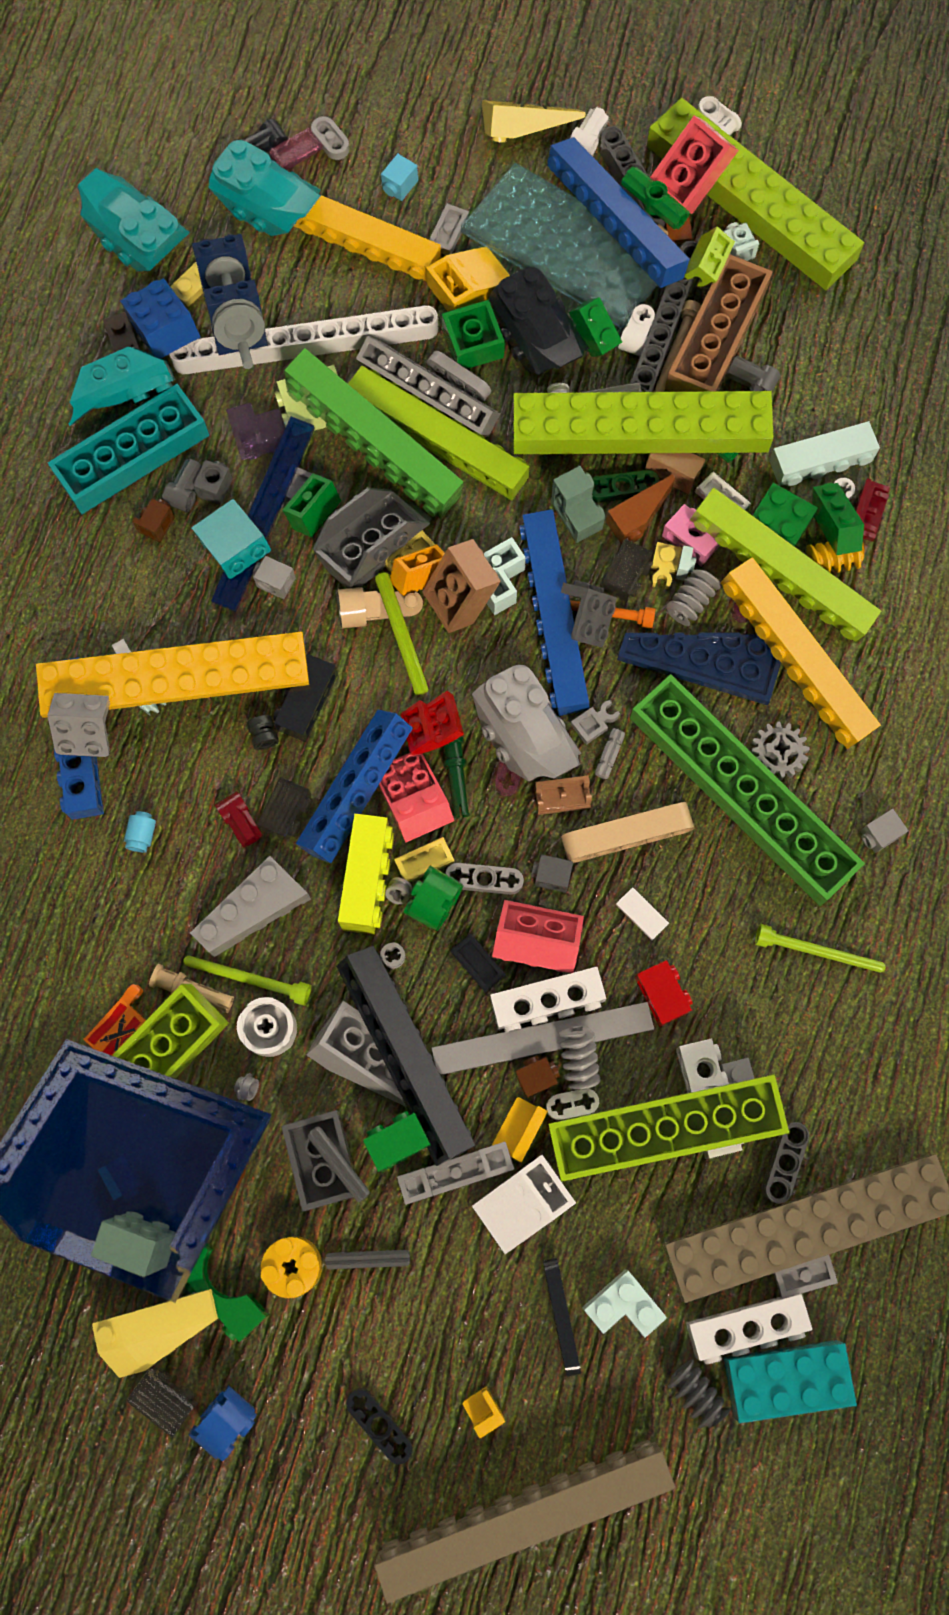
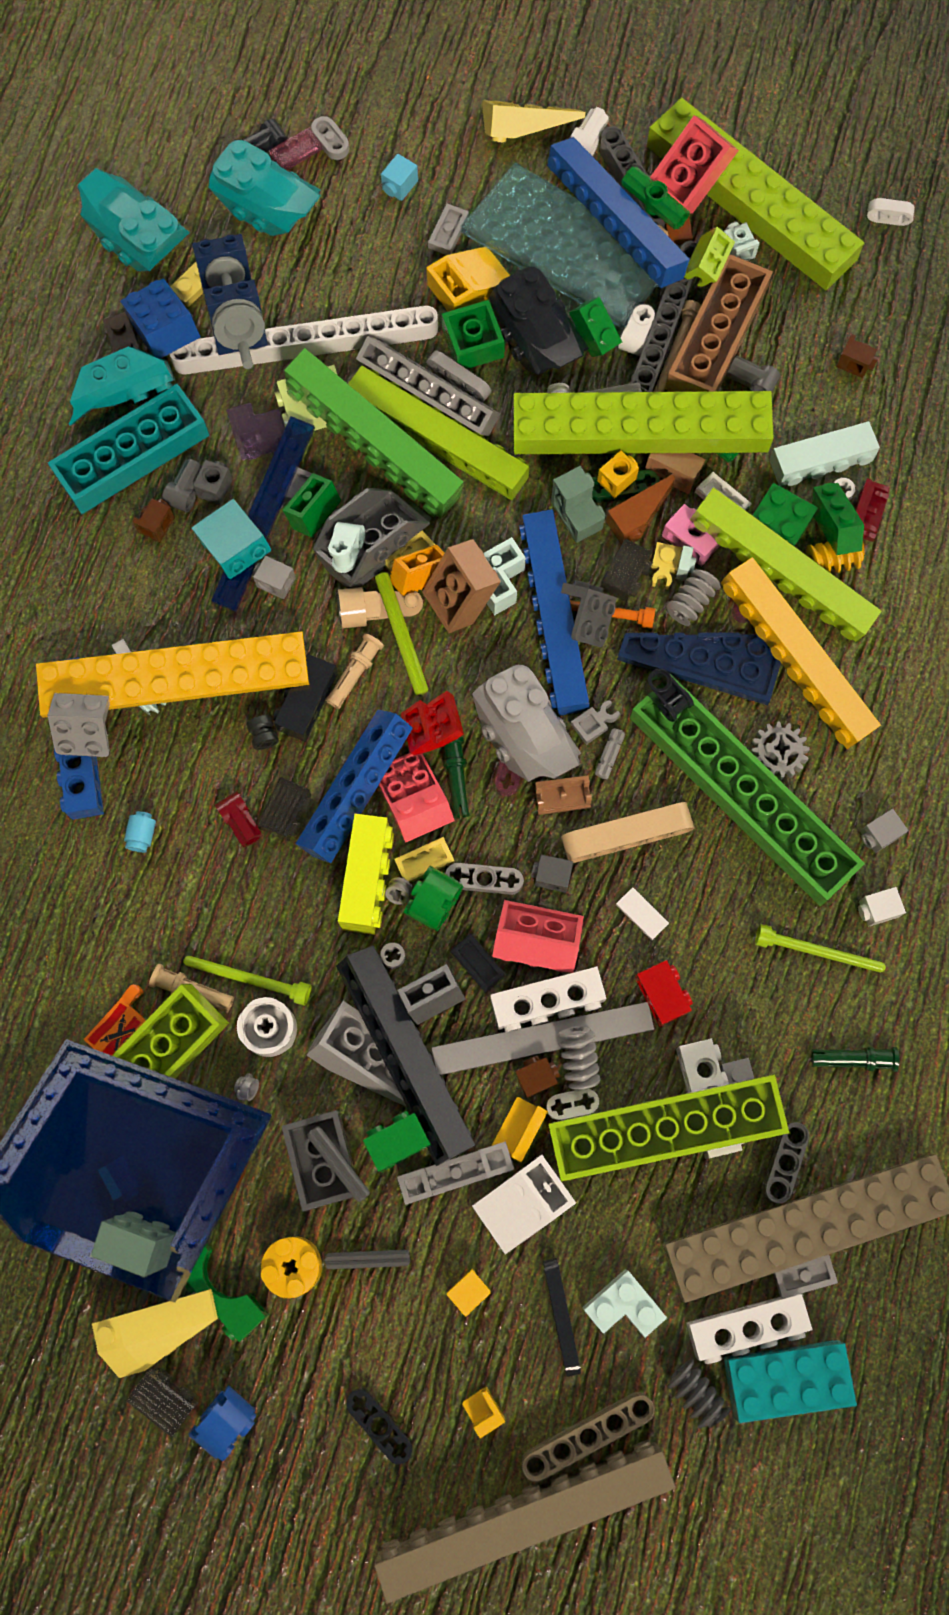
light grey wedge [190,856,311,957] -> none
yellow brick [294,195,441,281] -> none
white piece [698,96,742,135] -> none
none -> tan pin [325,633,384,709]
none -> light aqua piece [328,522,365,573]
none -> dark grey brick [398,964,466,1025]
none -> yellow panel [446,1269,490,1317]
none -> dark tan beam [522,1392,655,1482]
none -> yellow brick [597,451,639,498]
none -> black piece [644,669,694,722]
none -> dark green pin [811,1046,900,1072]
none -> reddish brown brick [836,334,879,378]
none -> white brick [858,887,906,927]
none -> white beam [867,198,915,226]

